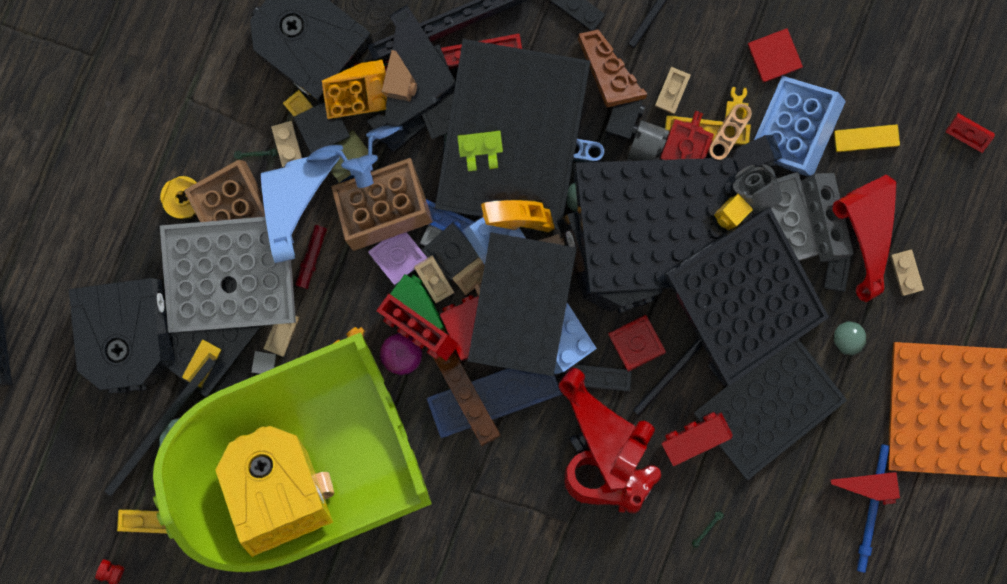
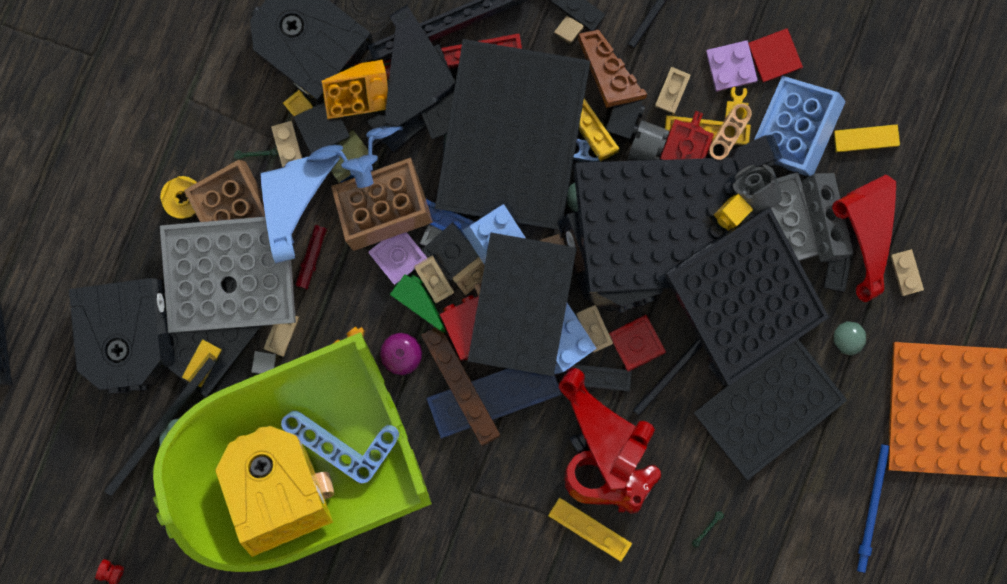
yellow tile [117,509,167,533] -> none
red brick [376,294,459,361] -> none
medium nougat slope [382,50,417,101] -> none
lime plate [458,131,503,171] -> none
light orange slope [481,200,555,232] -> none
red brick [661,412,733,466] -> none
red slope [831,472,900,505] -> none
red plate [946,113,995,153] -> none
none -> light blue beam [281,411,399,483]
none -> yellow tile [548,497,632,562]
none -> tan slope [554,16,584,45]
none -> tan plate [576,305,613,353]
none -> yellow tile [579,99,619,161]
none -> lavender plate [706,40,758,92]

